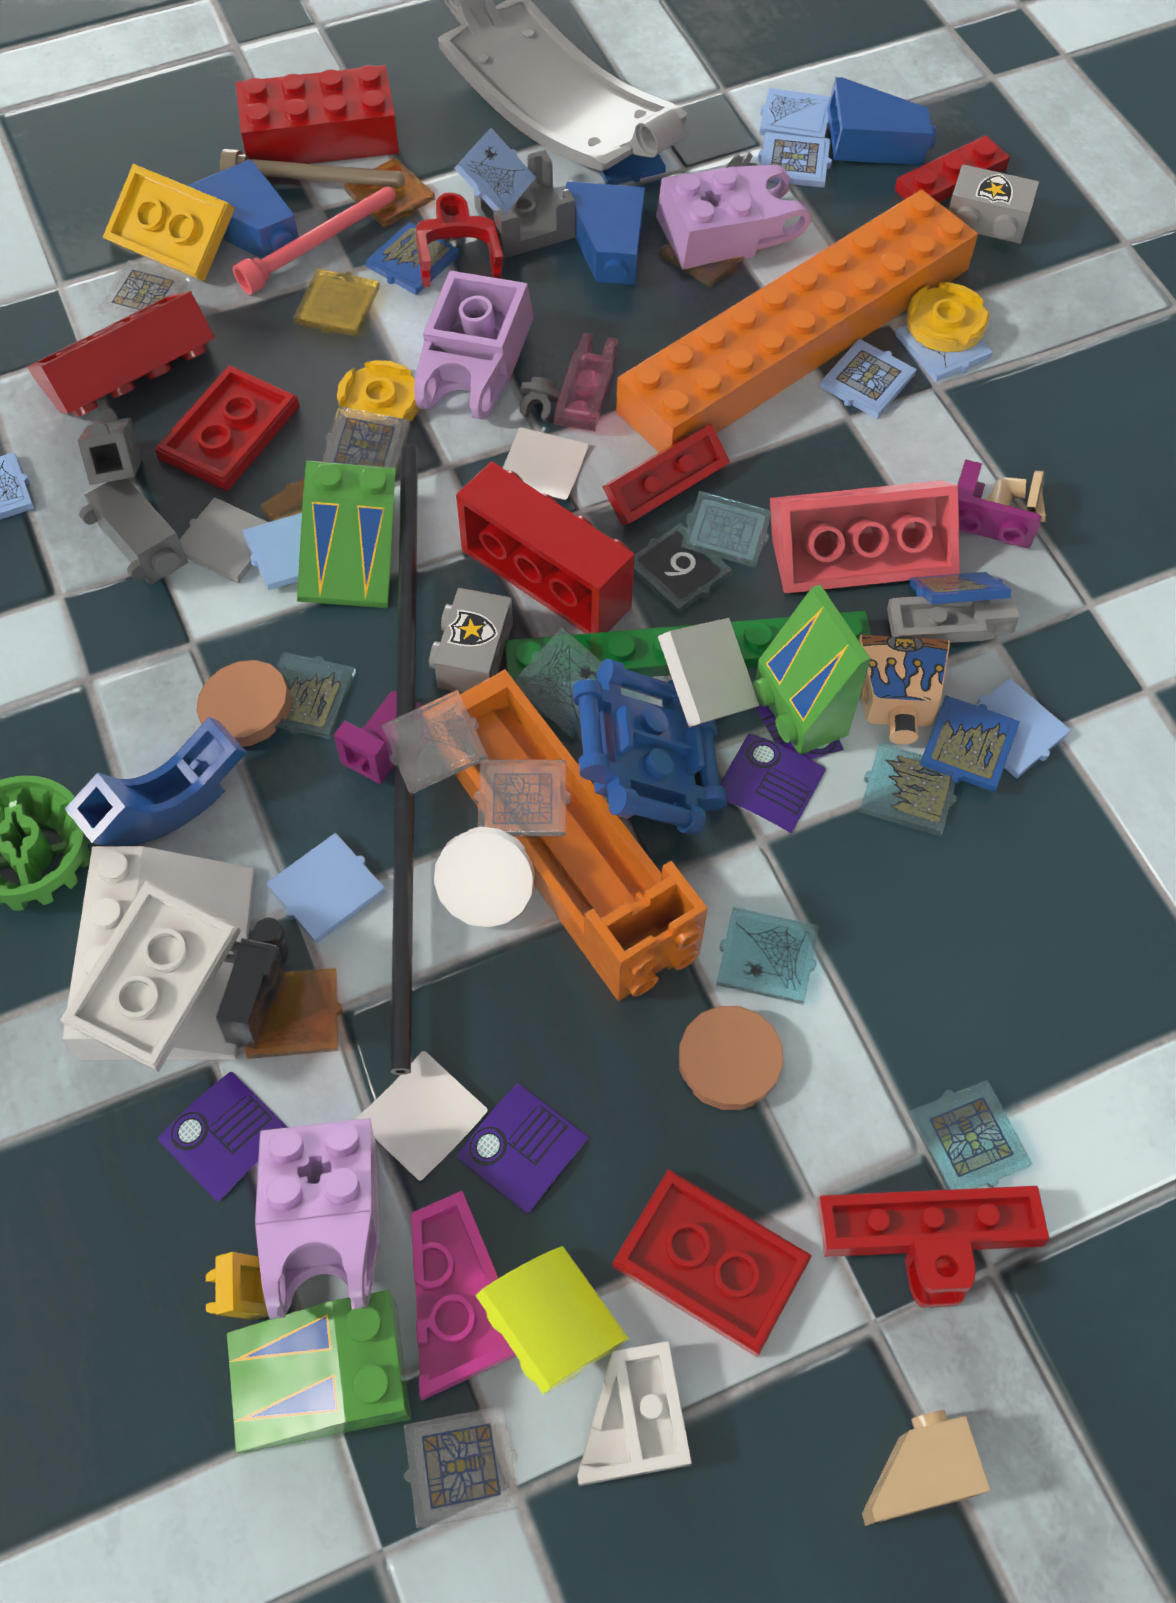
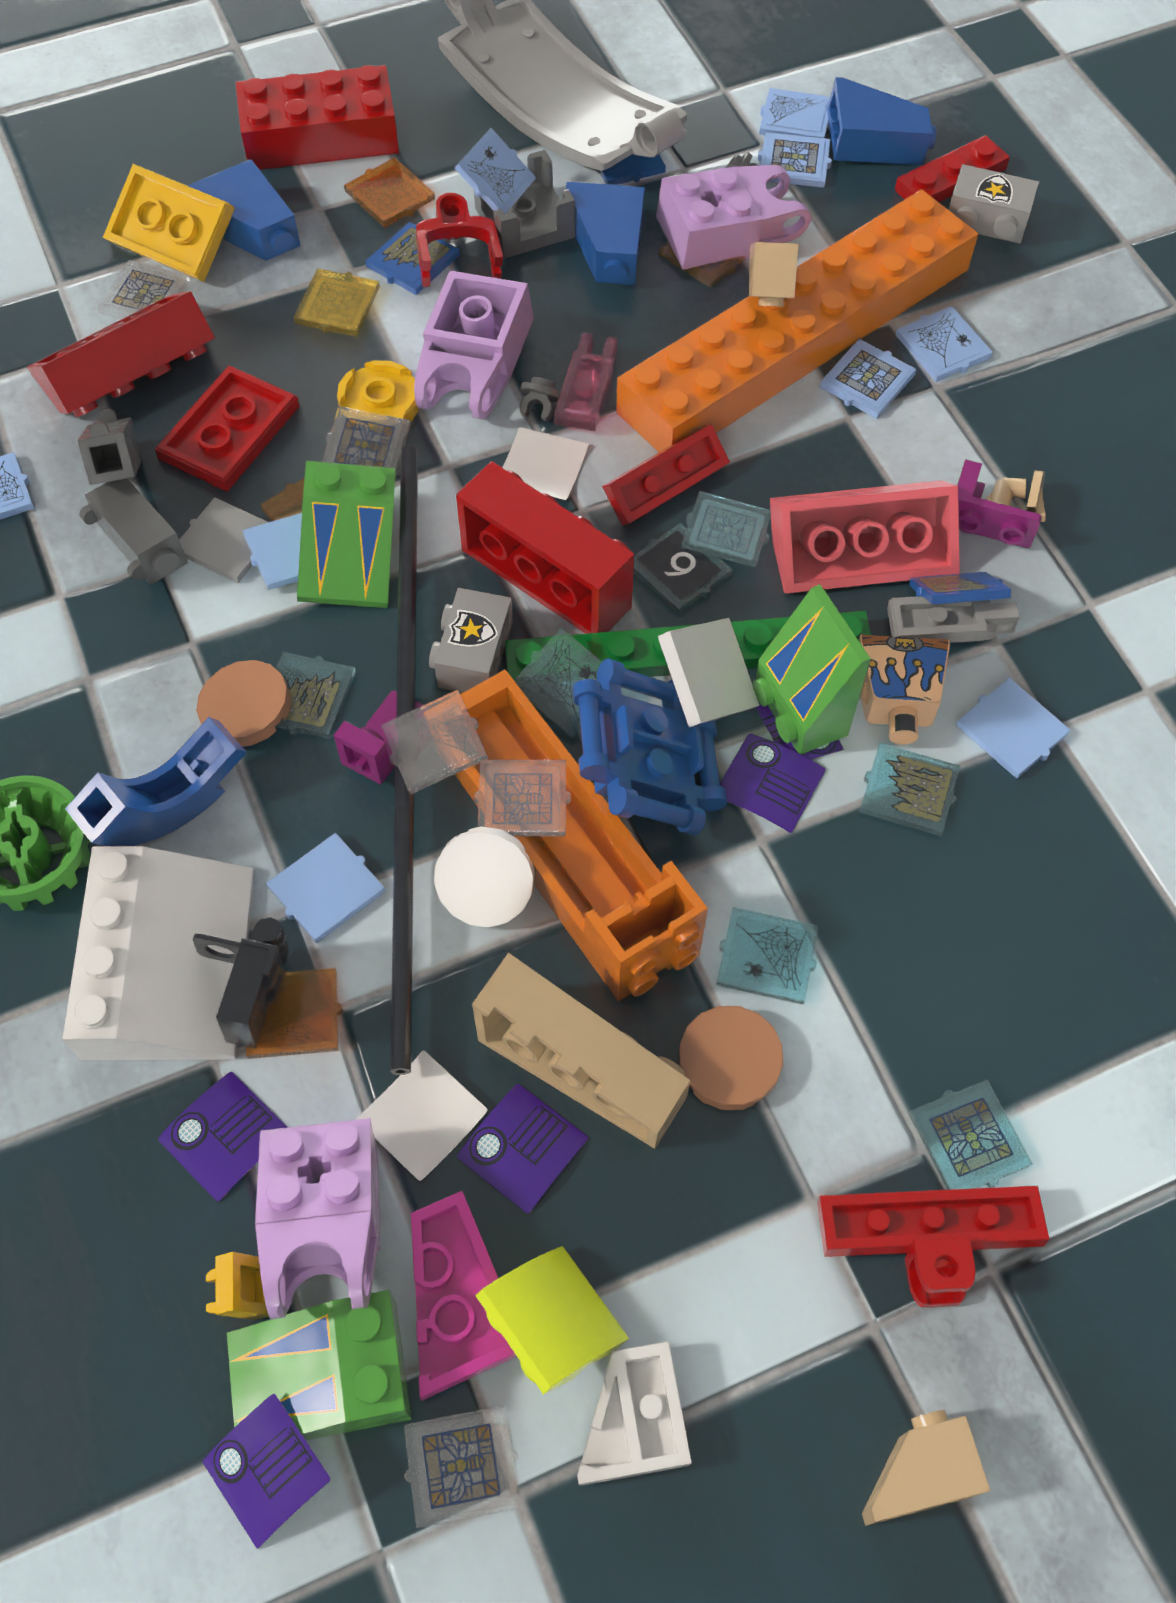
white tile [60,881,241,1072] -> none
dark tan piece [220,149,405,188] -> none
coral piece [233,186,396,295] -> none
red tile [612,1169,812,1357] -> none
yellow tile [906,282,990,352] -> none
piece [919,695,1020,792] -> none
none -> dark purple sticker [203,1394,331,1549]
none -> tan wedge [472,953,691,1149]
none -> tan slope [749,242,799,307]

